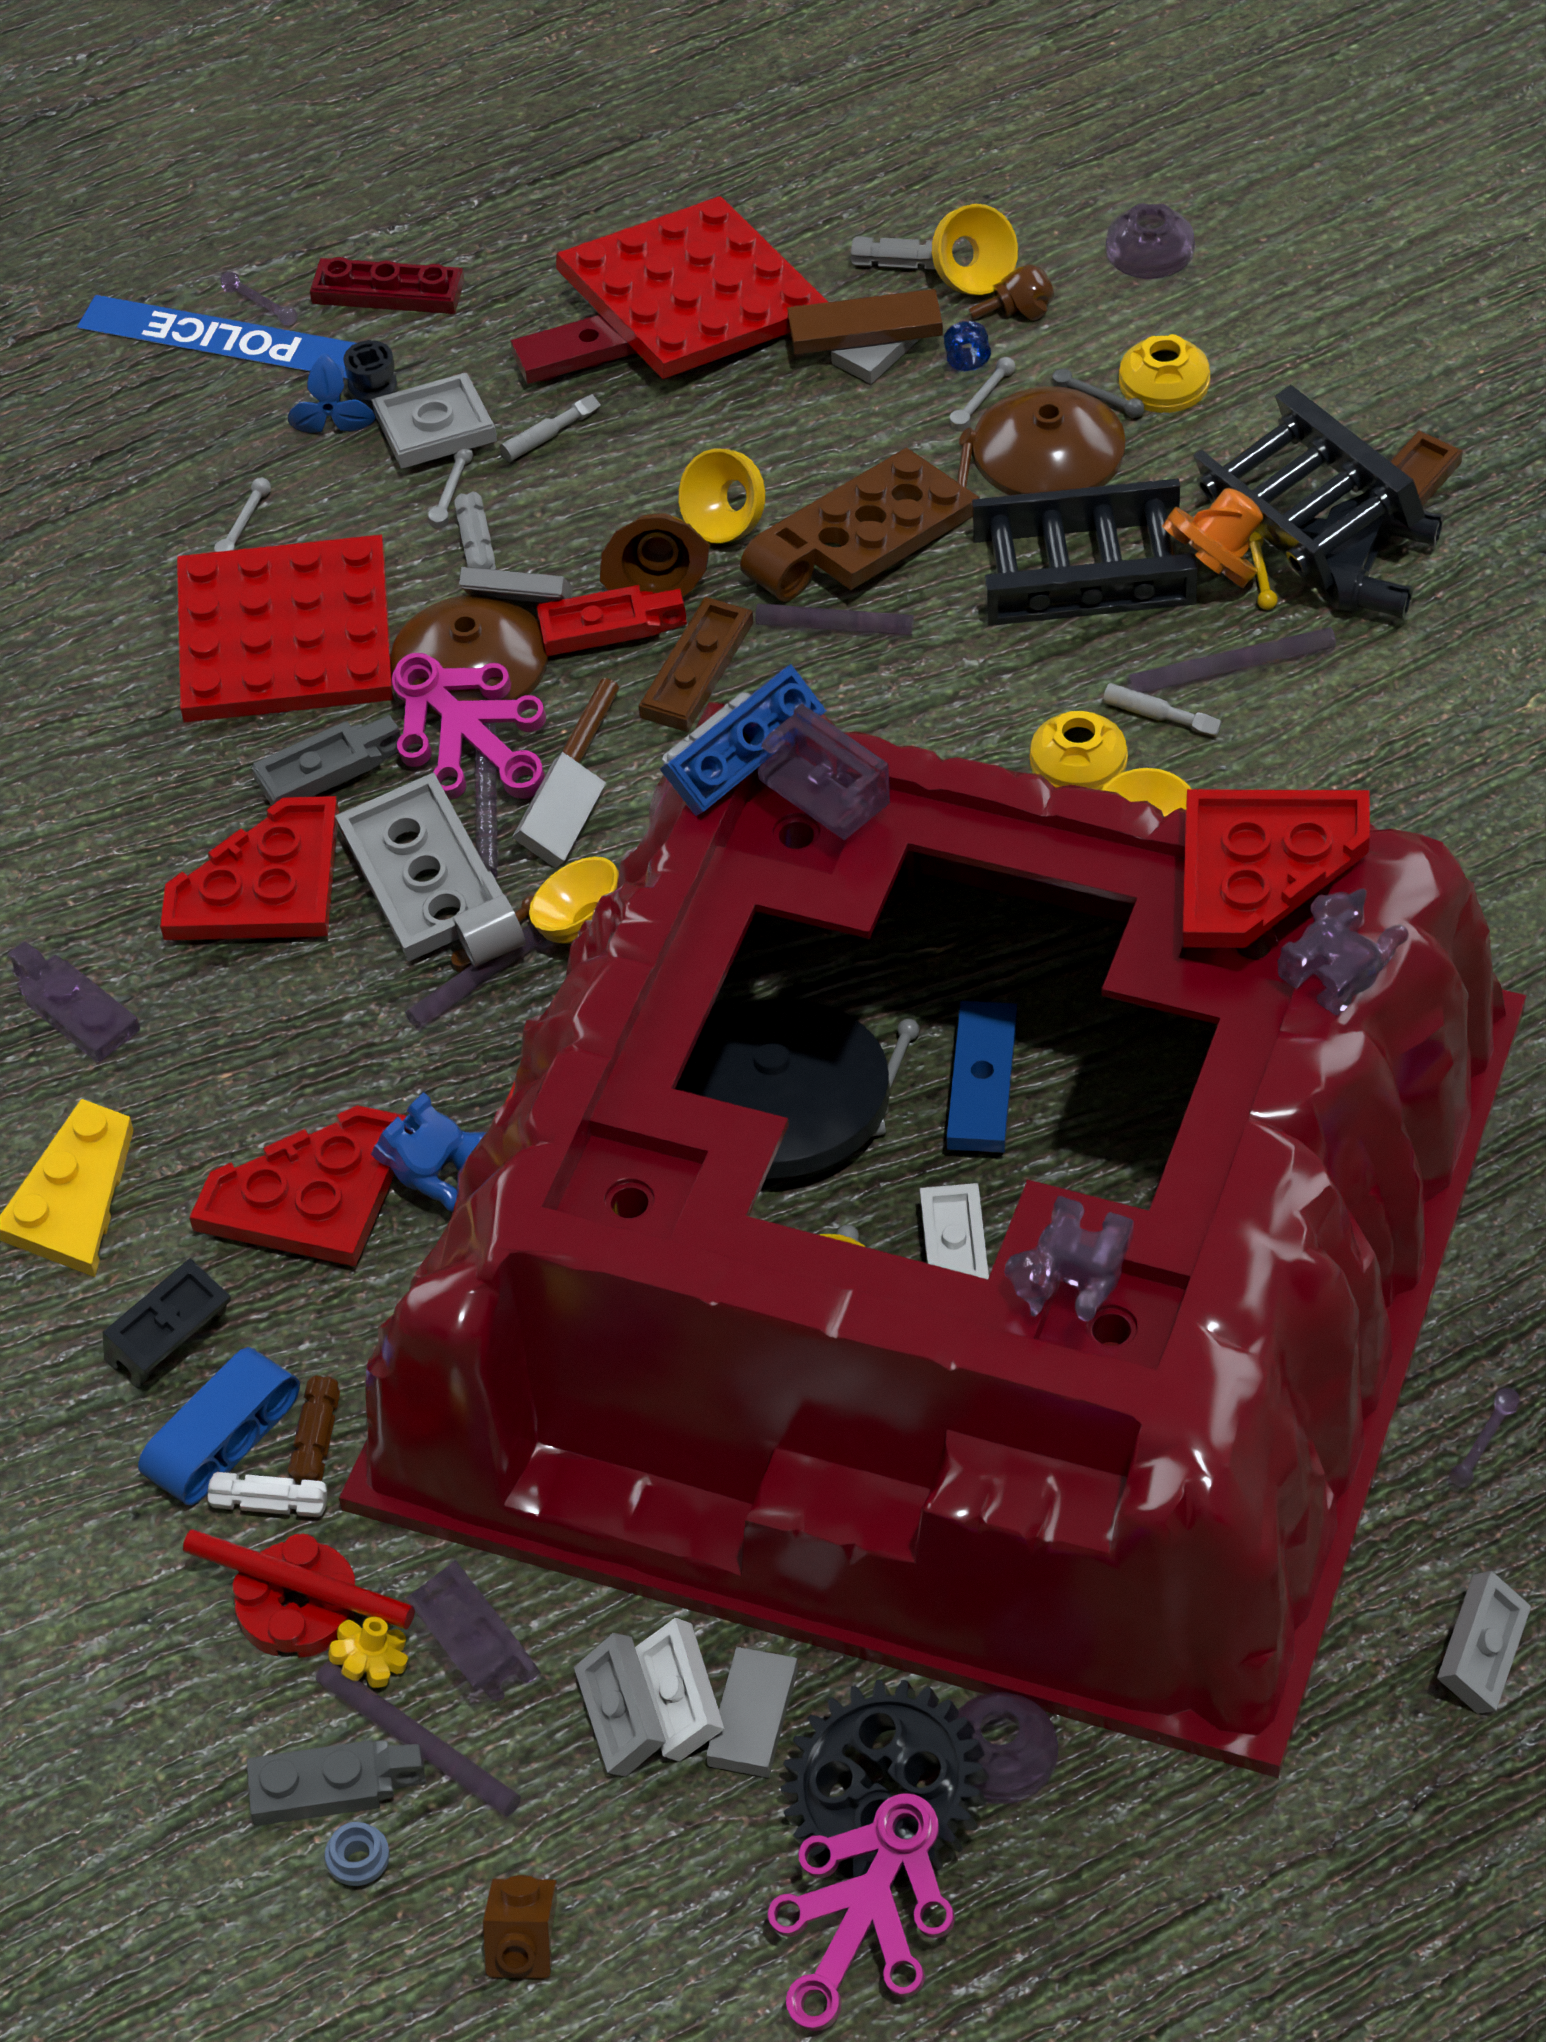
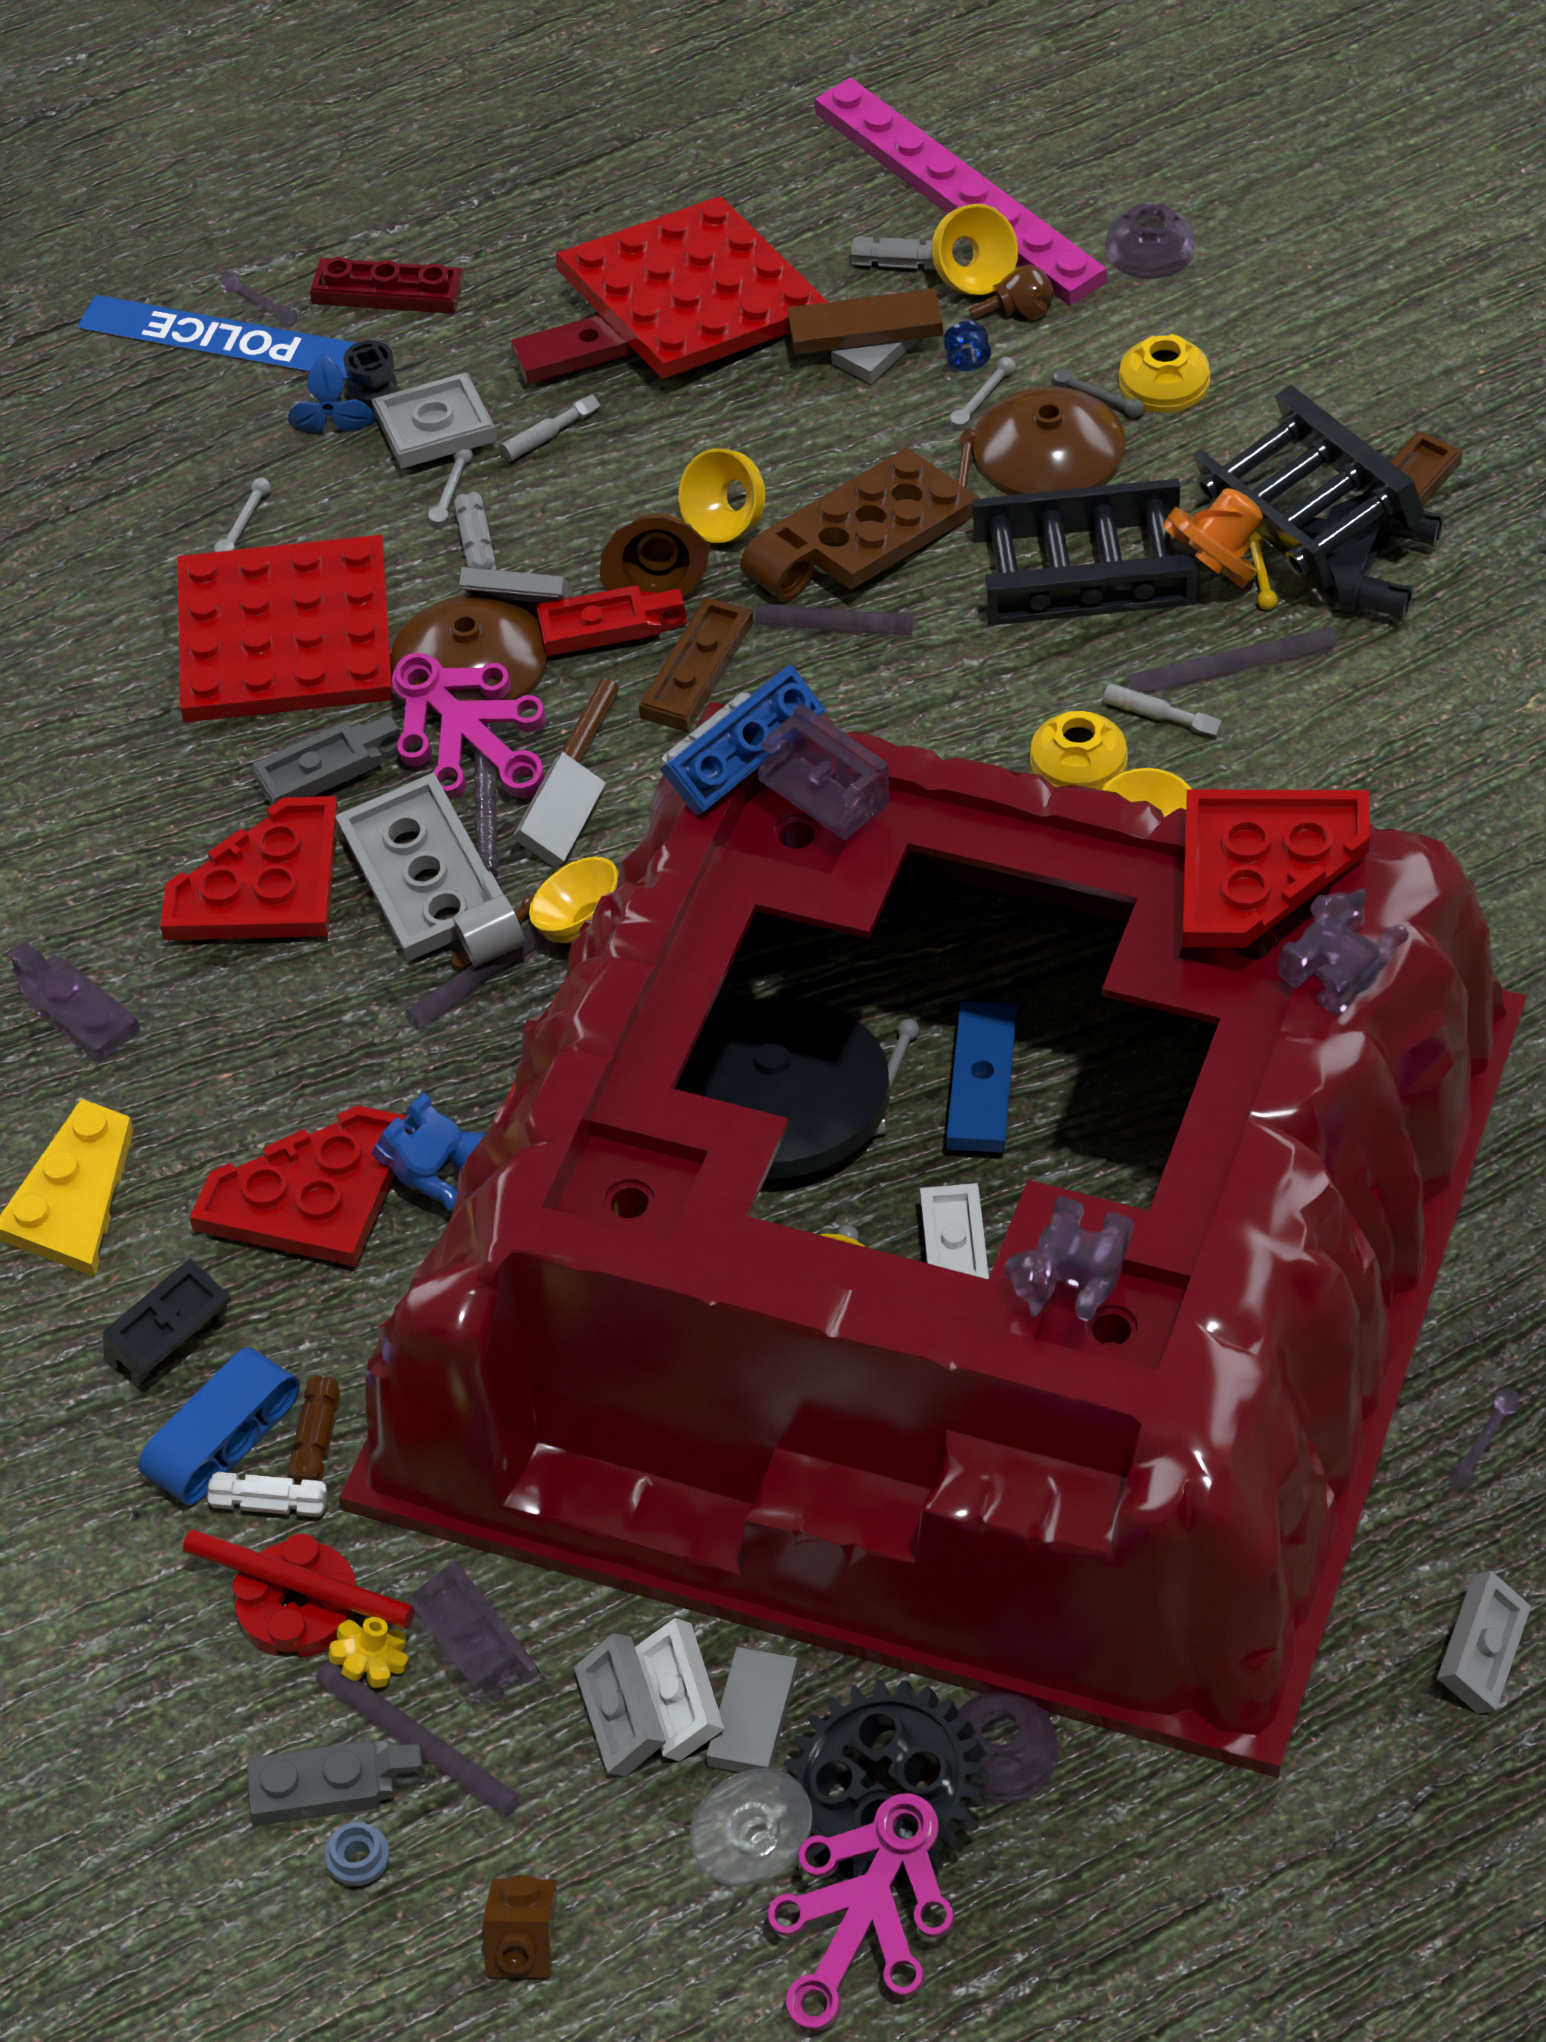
none -> clear dish [690,1768,813,1886]
none -> dark pink plate [814,77,1107,306]

